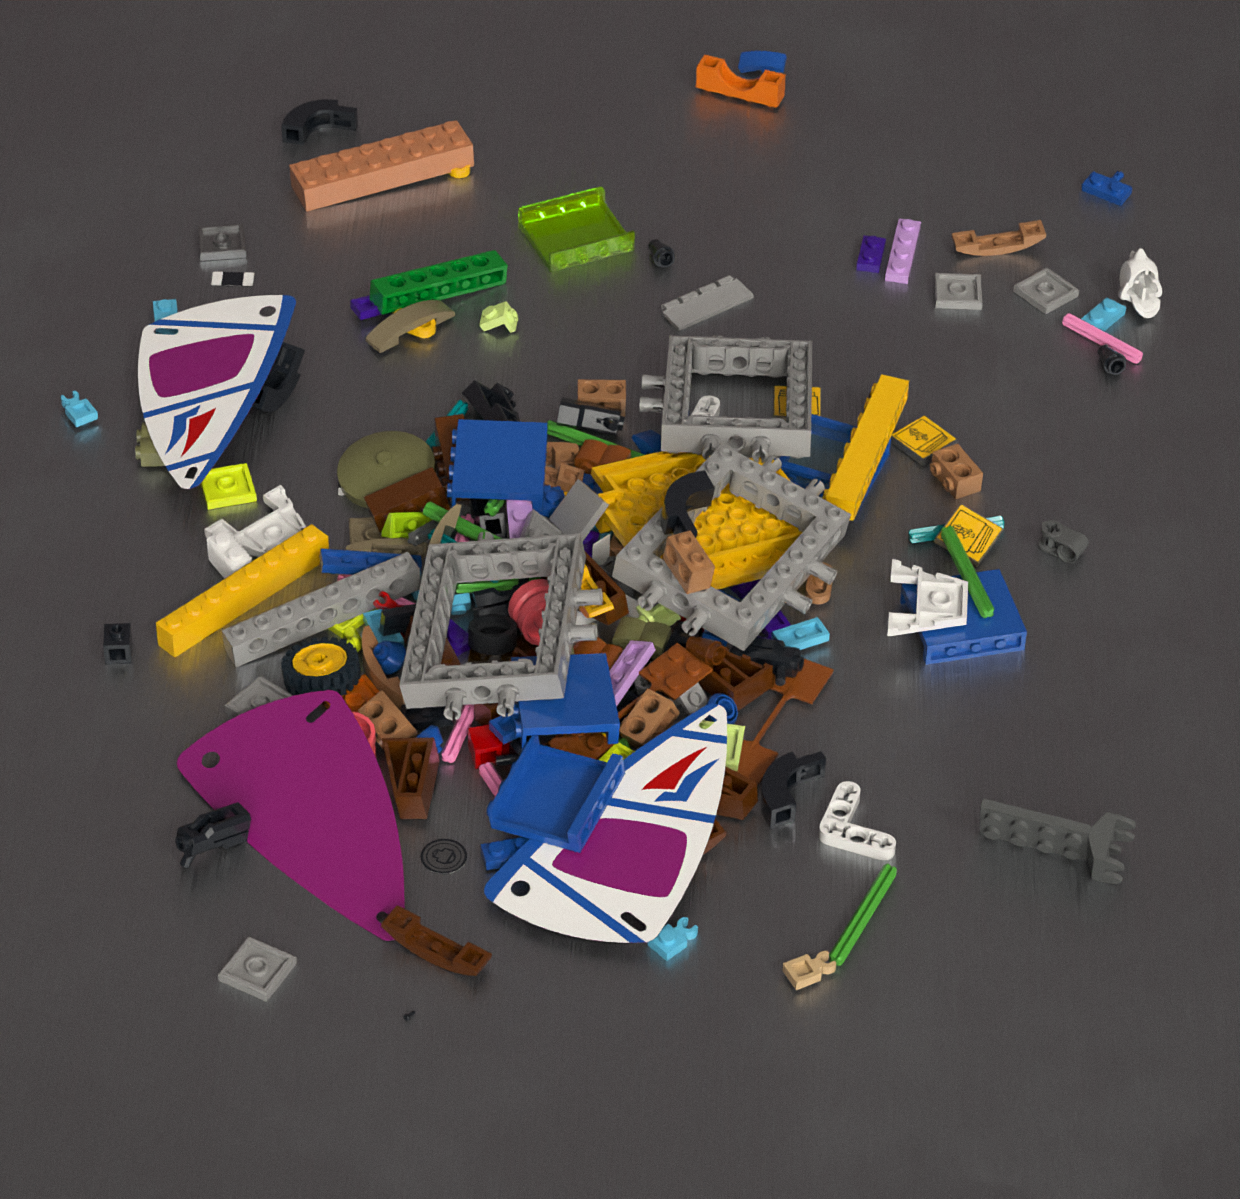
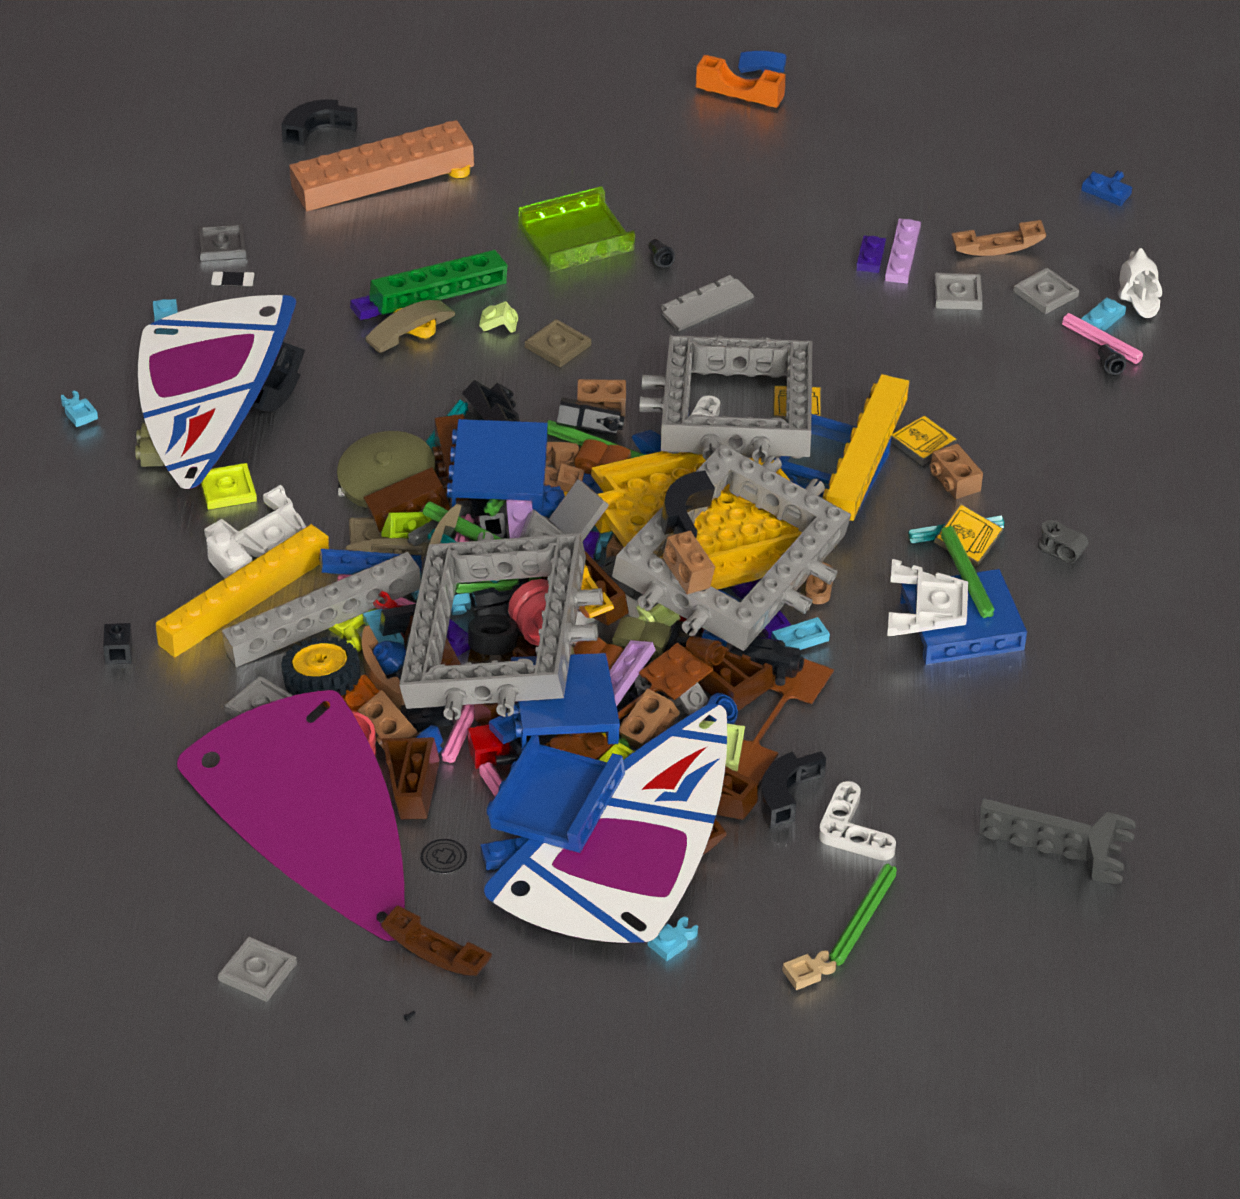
black piece [175,802,251,868] -> none
white sticker [592,534,610,565] -> none
none -> dark tan tile [525,319,591,368]

